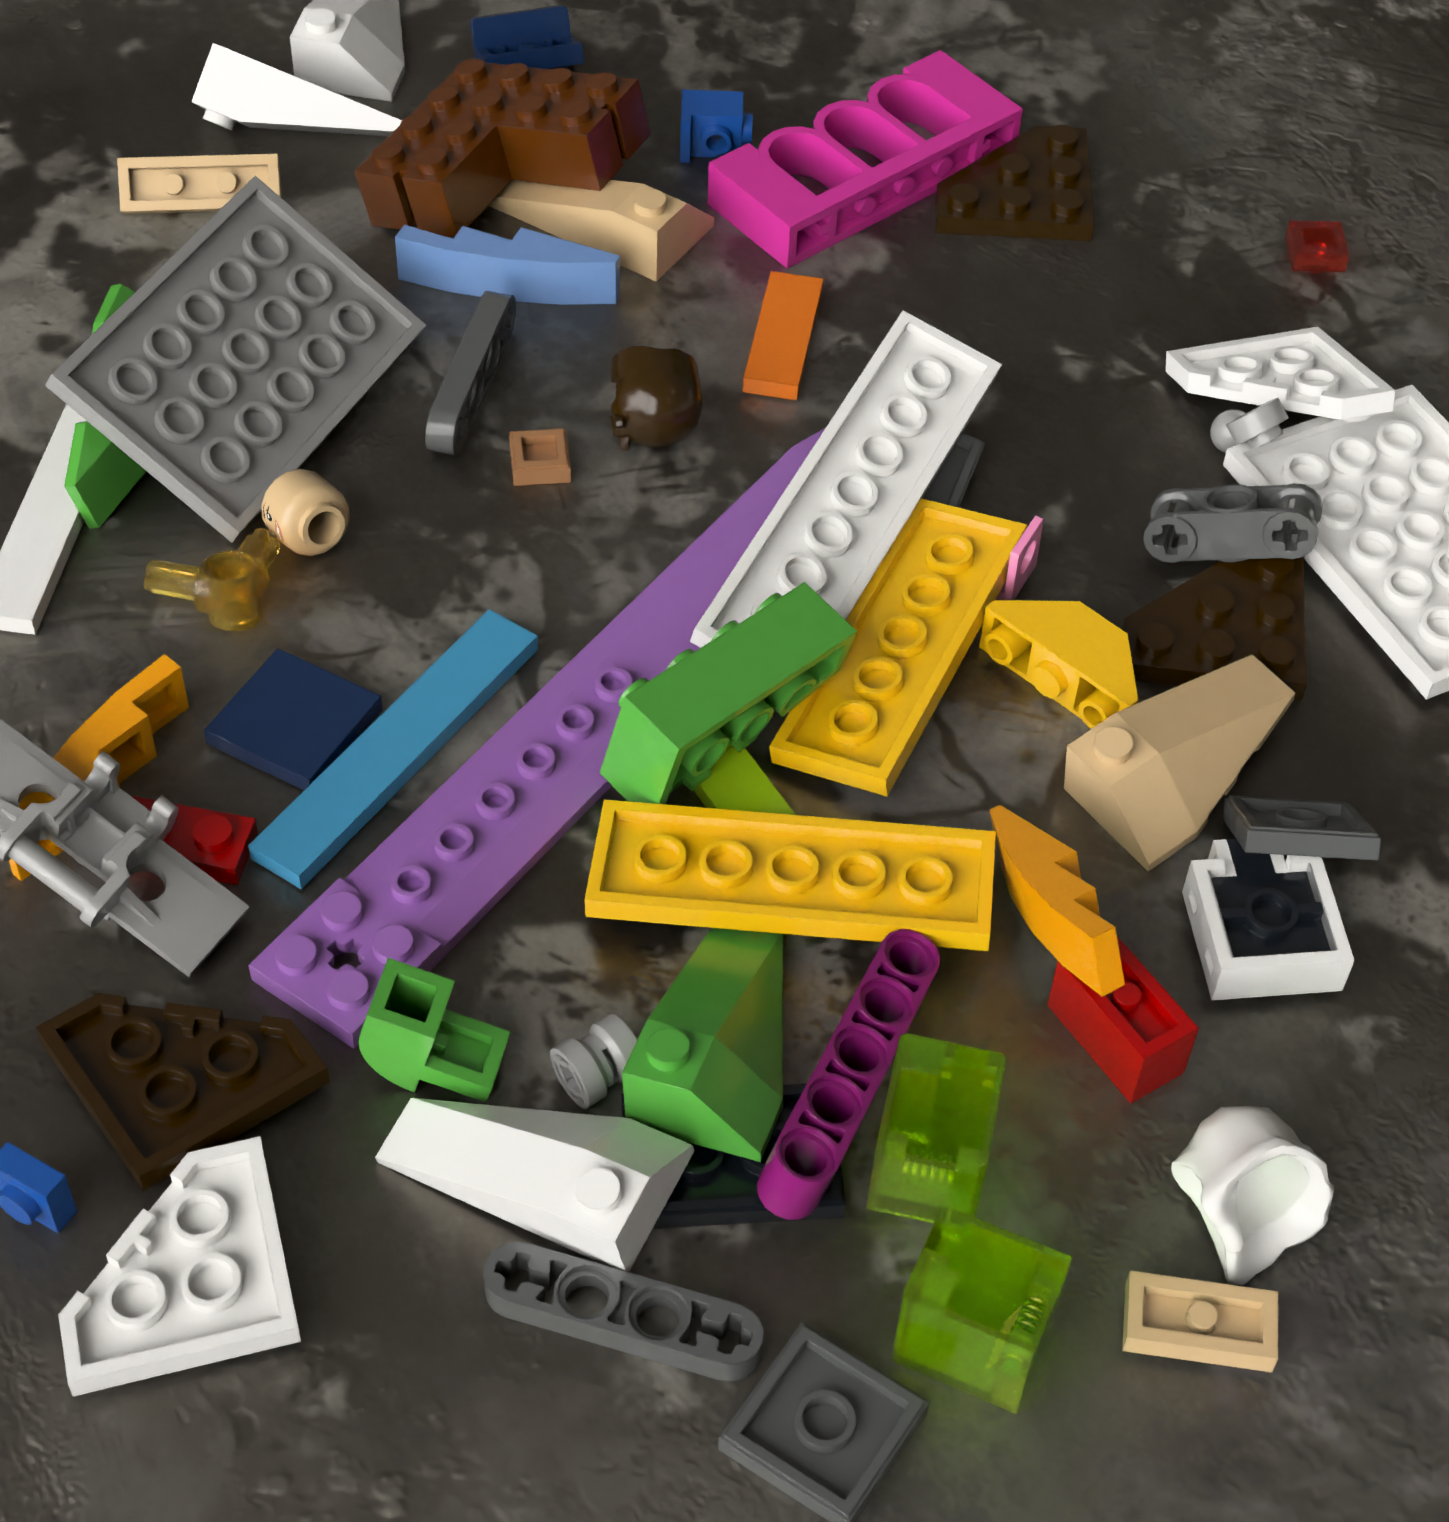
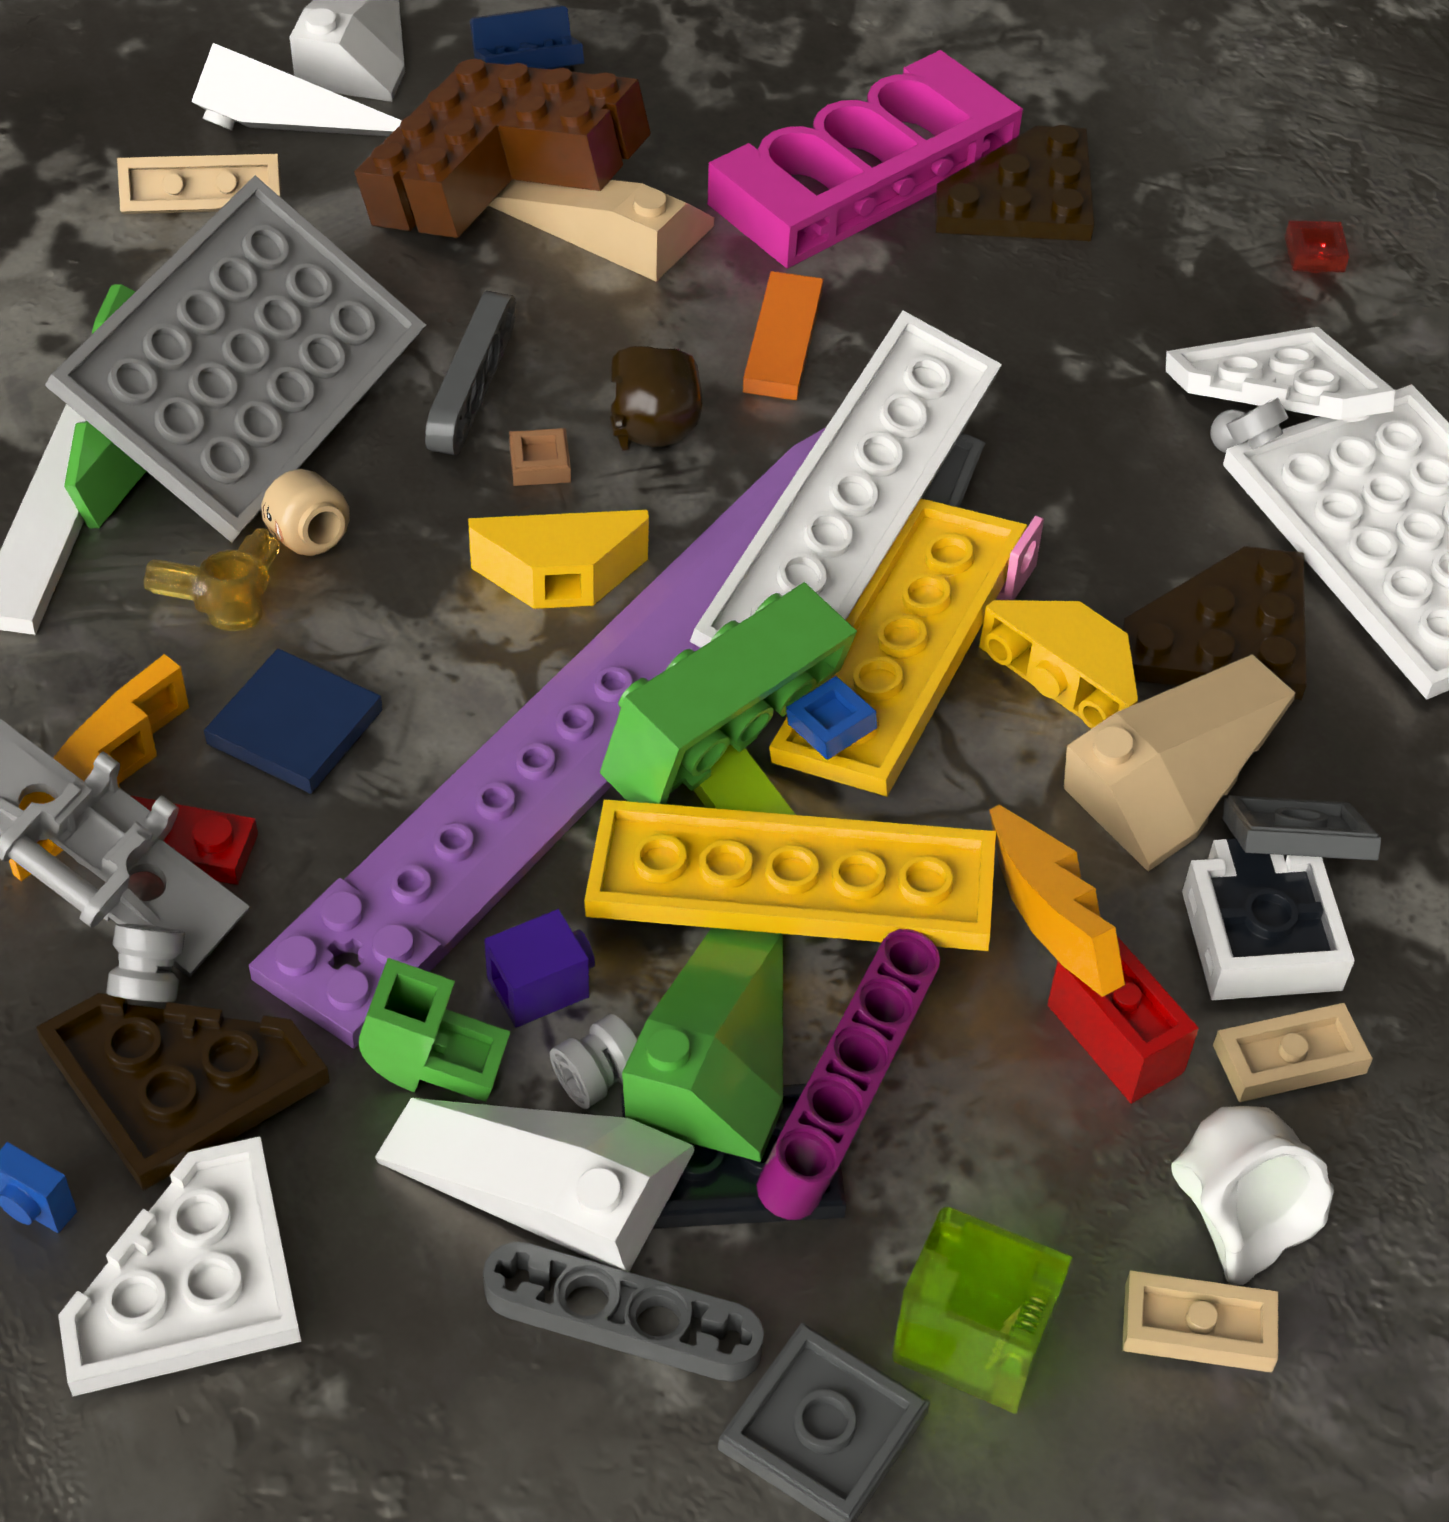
dark azure tile [248,609,538,890] -> none
medium blue slope [395,225,620,305] -> none
blue brick [680,89,753,163] -> none
clear neon green piece [866,1033,1006,1232] -> none
dark grey piece [1143,483,1323,563] -> none
none -> light grey wheel [106,924,185,1002]
none -> yellow slope [468,510,649,609]
none -> dark purple brick [484,909,595,1028]
none -> blue plate [786,676,877,760]
none -> tan plate [1213,1003,1373,1102]

